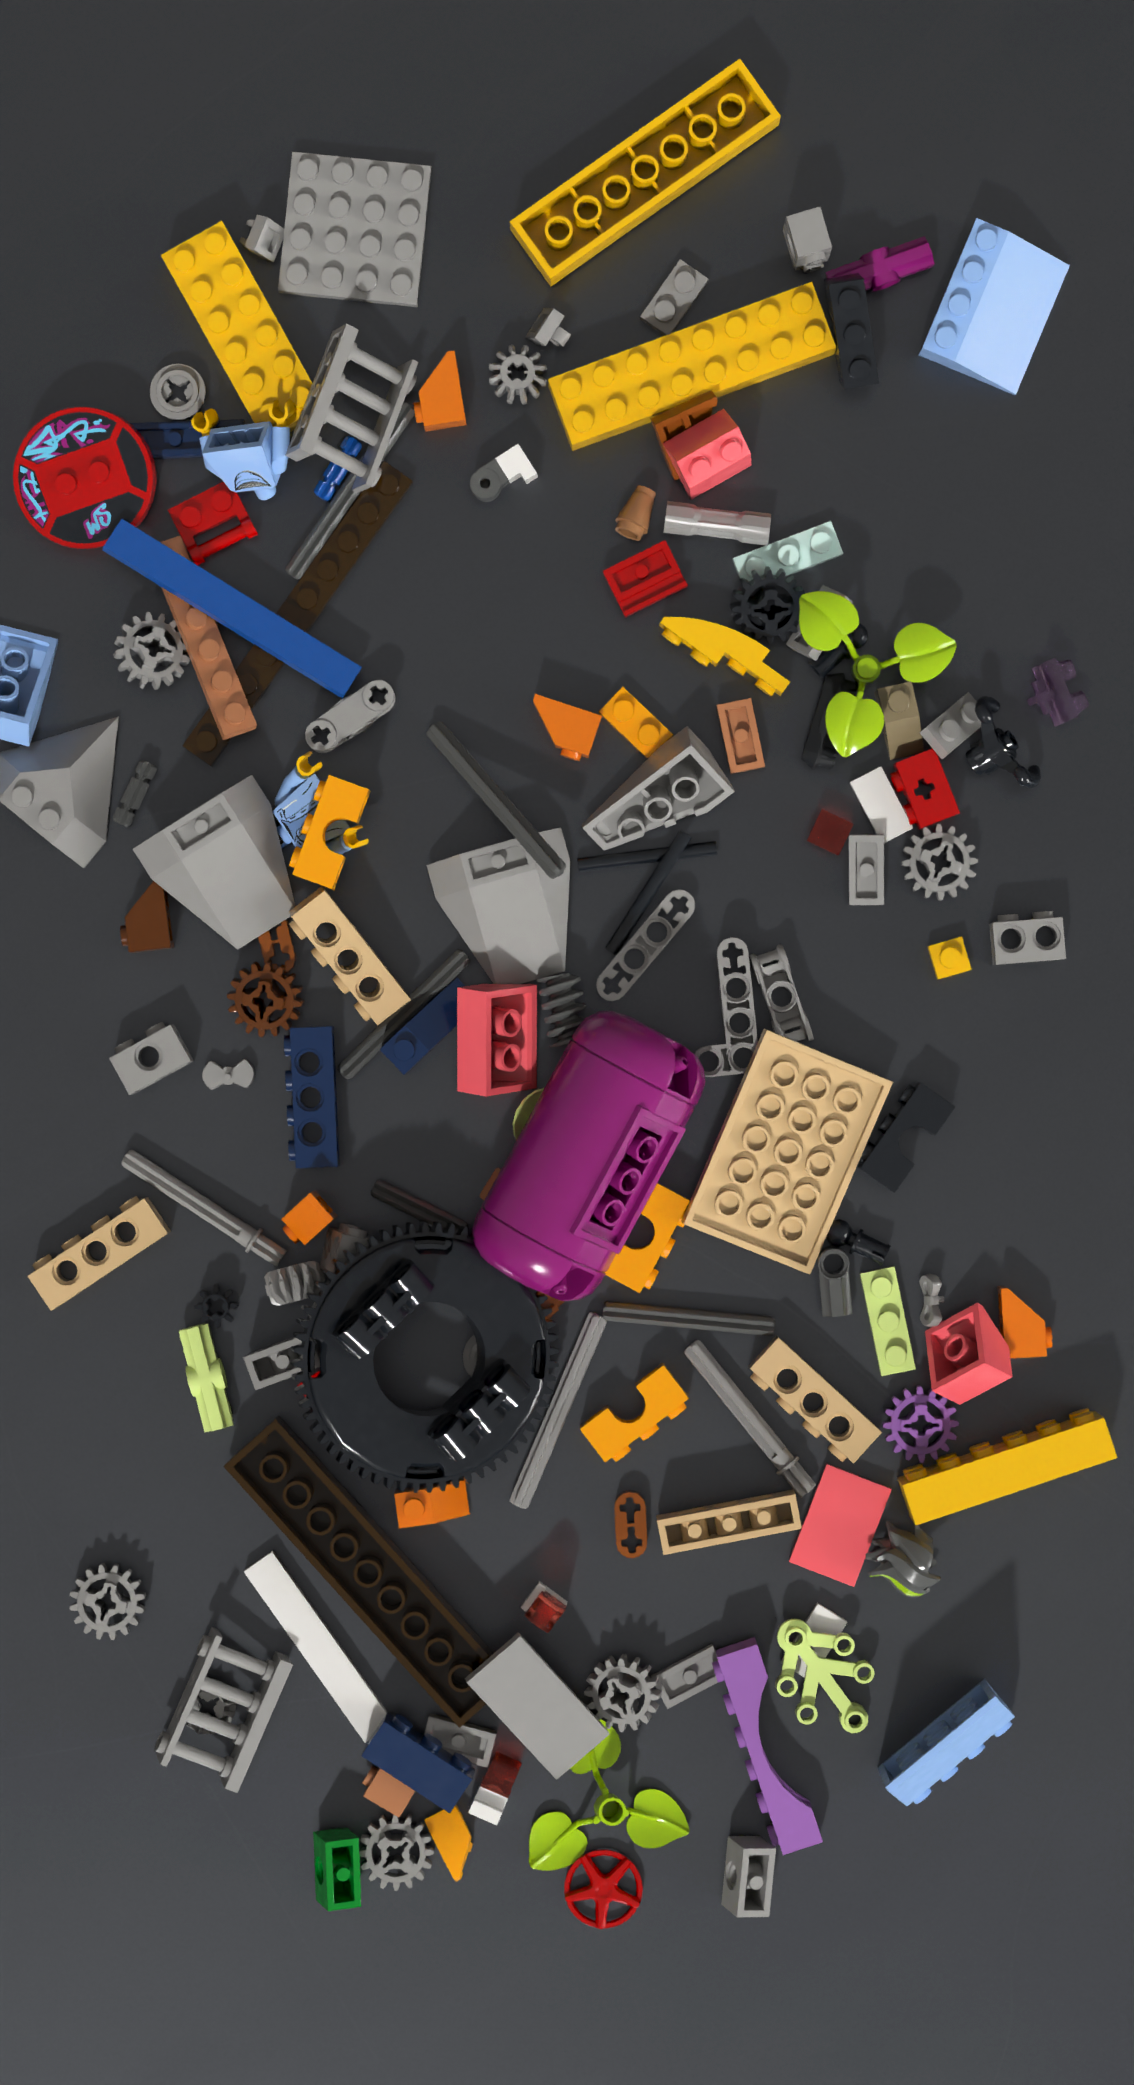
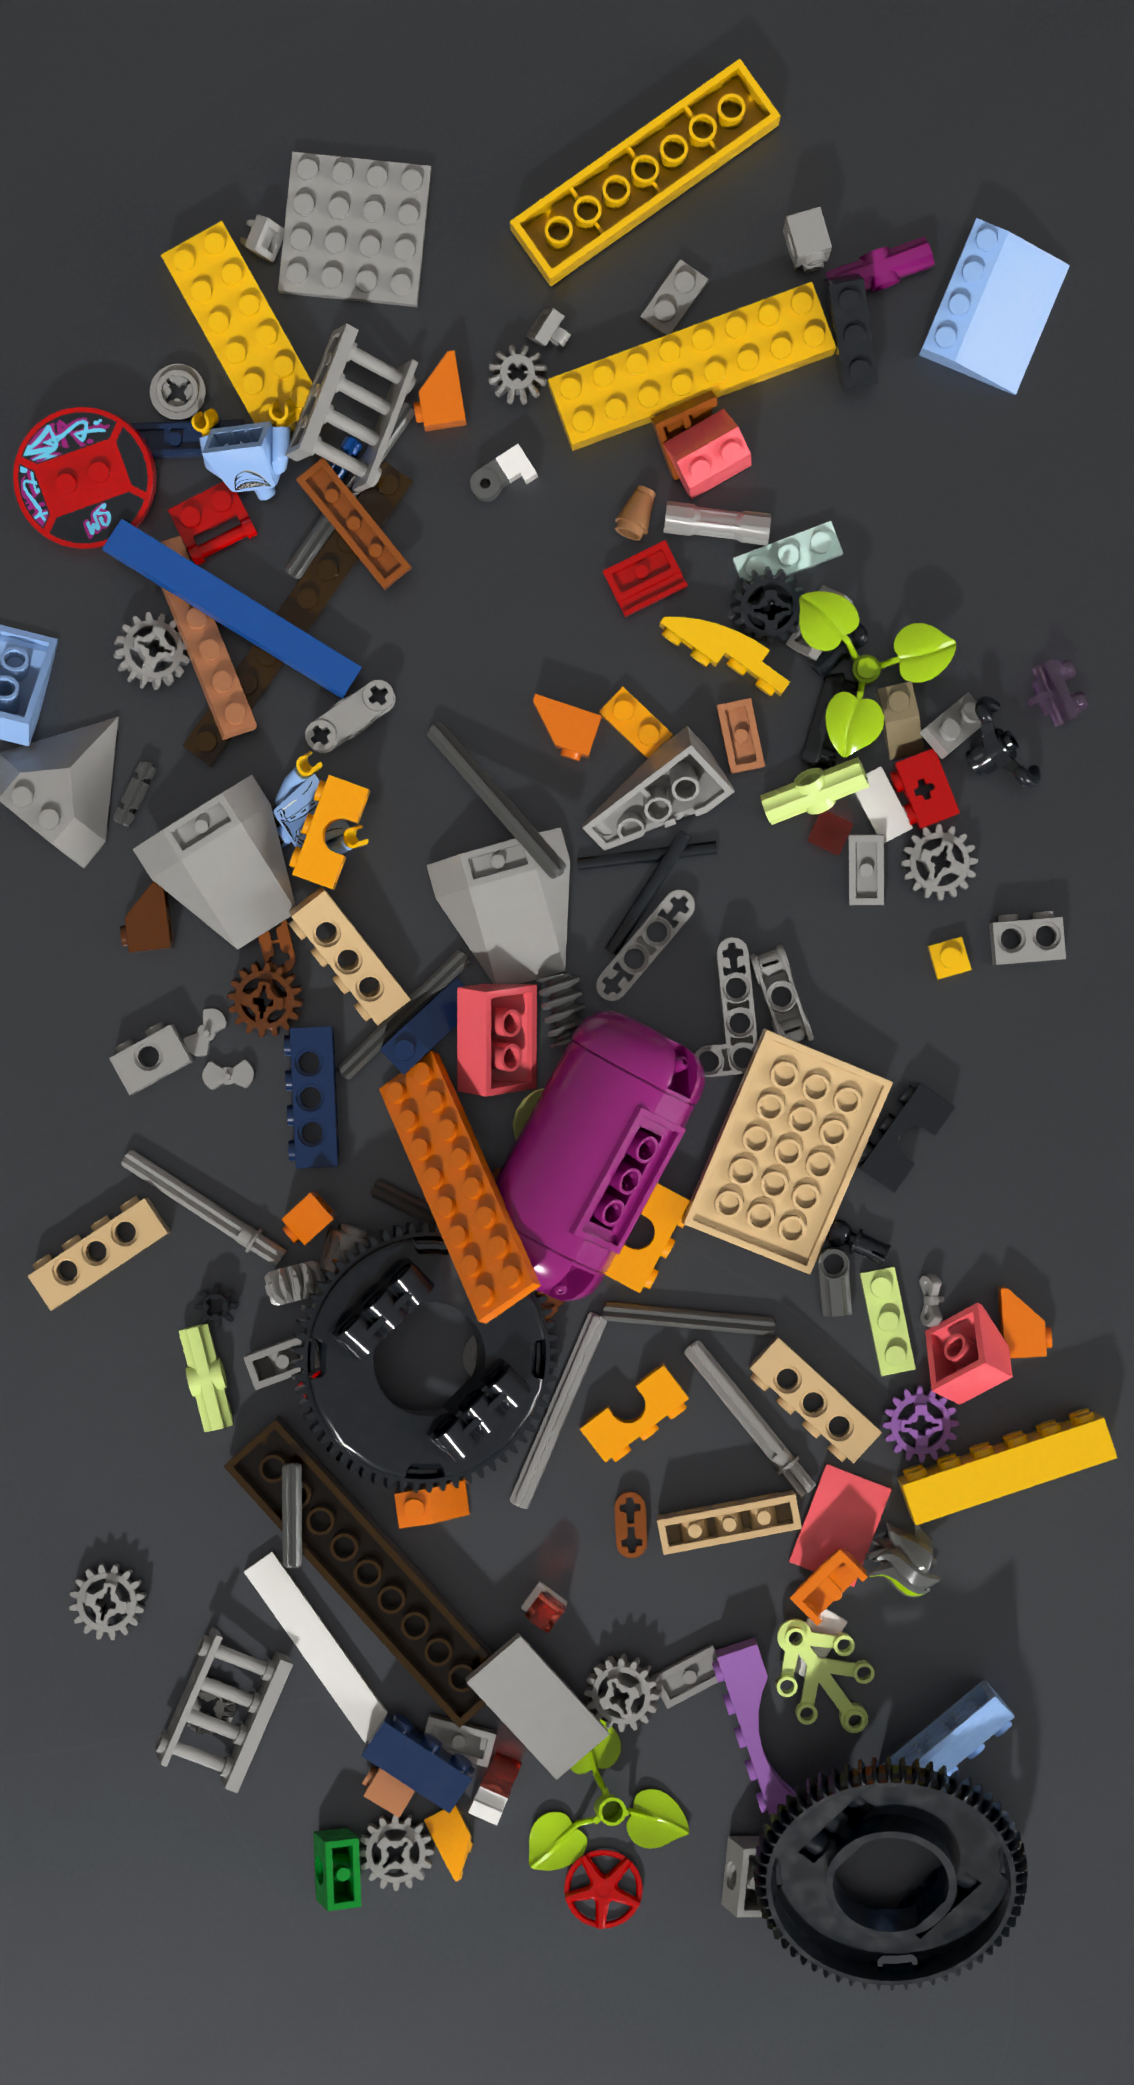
none -> light grey piece [183,1007,228,1057]
none -> dark grey axle [282,1463,302,1568]
none -> dark orange plate [296,458,412,590]
none -> orange plate [379,1050,541,1324]
none -> black piece [754,1756,1028,1991]
none -> yellowish green piece [760,757,870,825]
none -> orange window [790,1548,868,1626]

